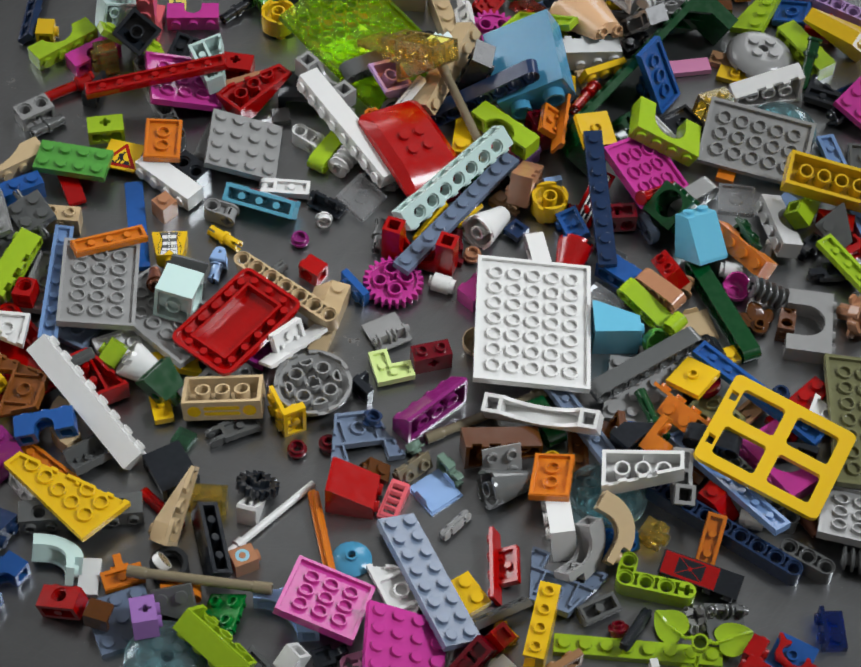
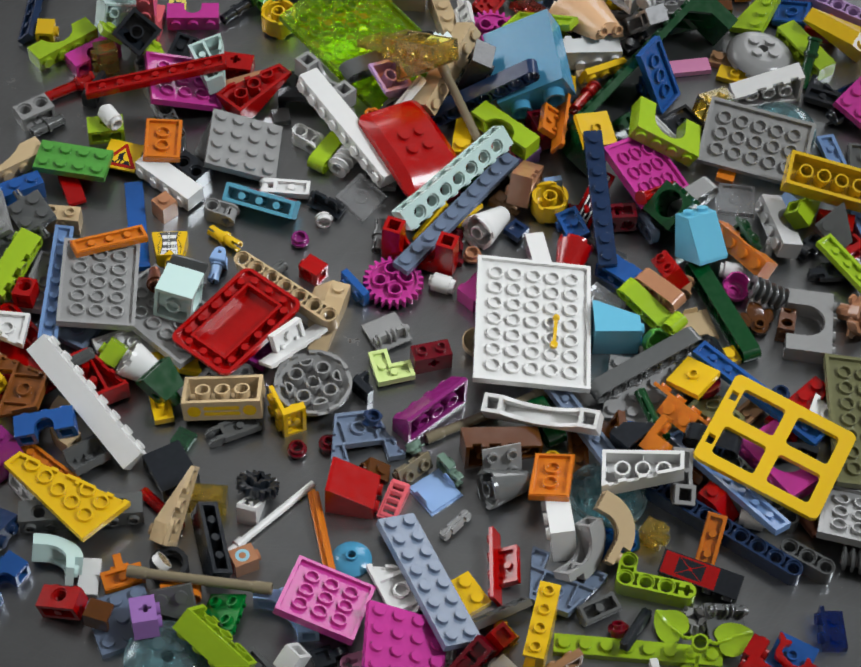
none -> white brick [97,104,123,130]
none -> yellow hinge [550,314,560,349]

